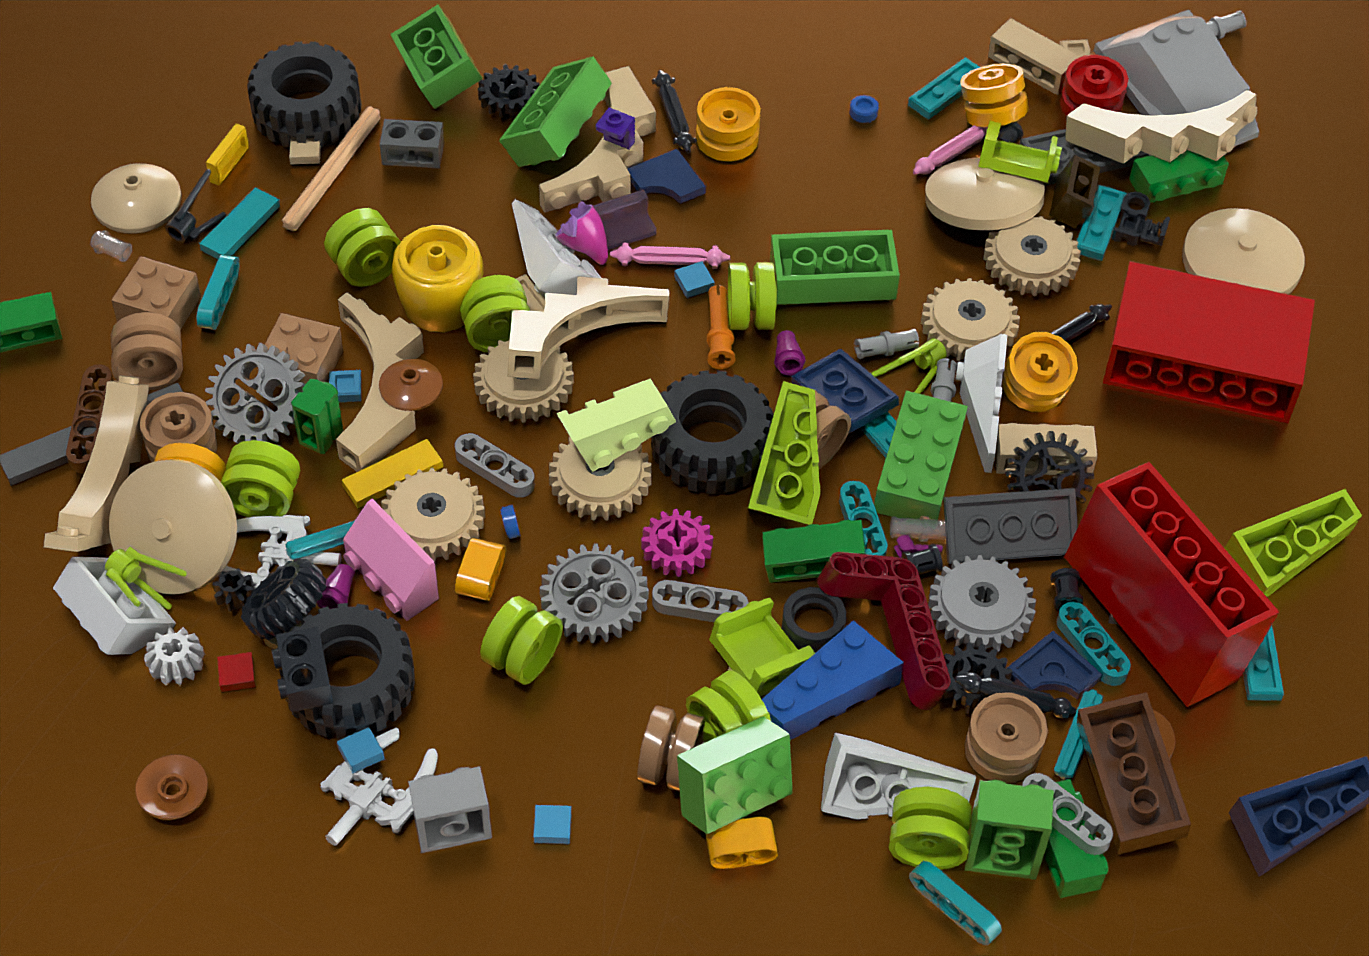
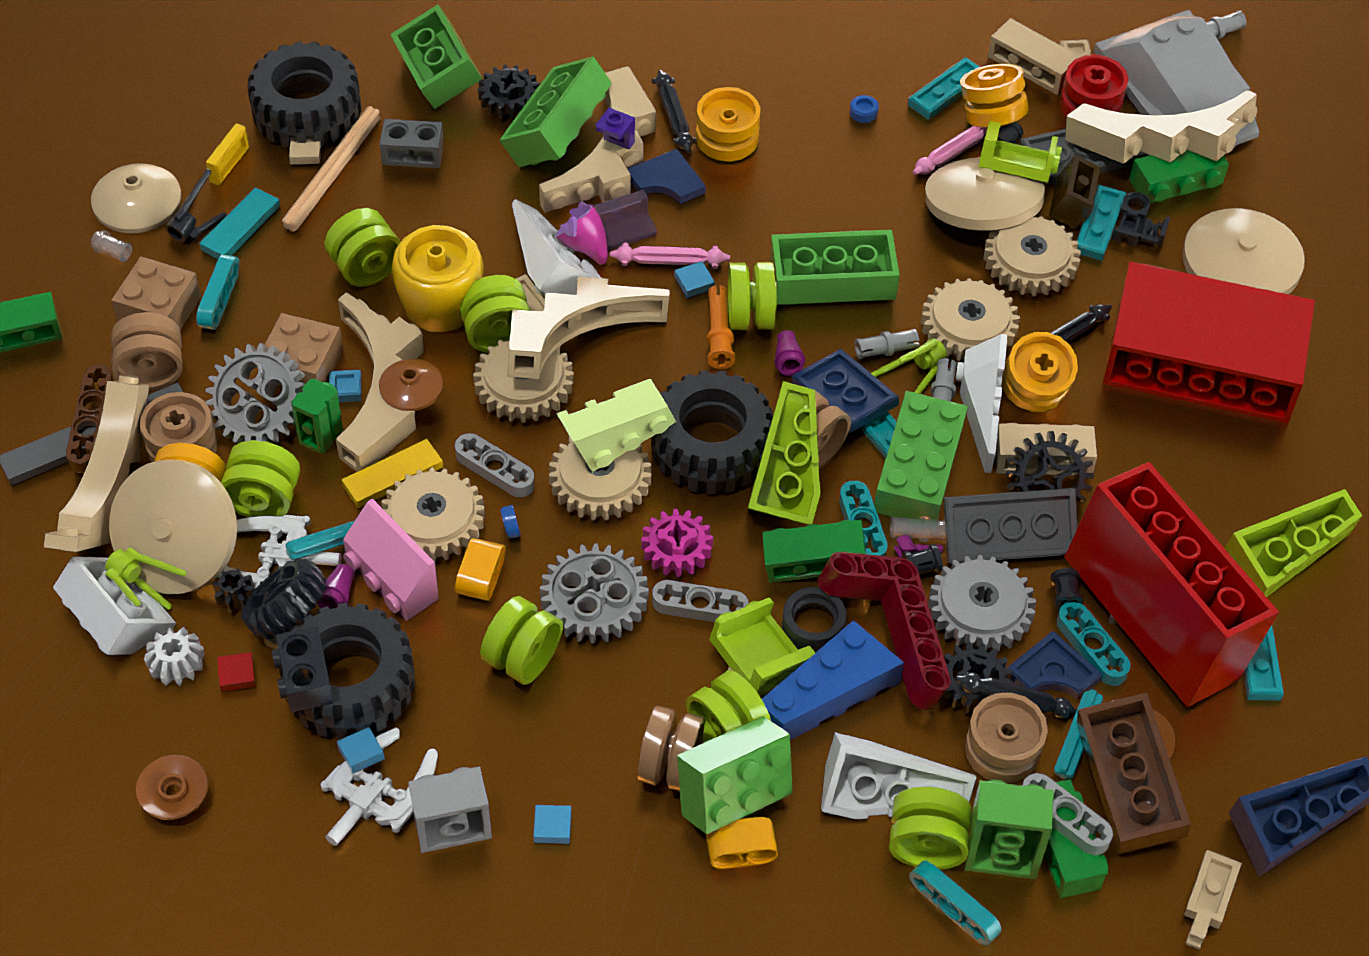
none -> tan plate [1184,850,1241,950]

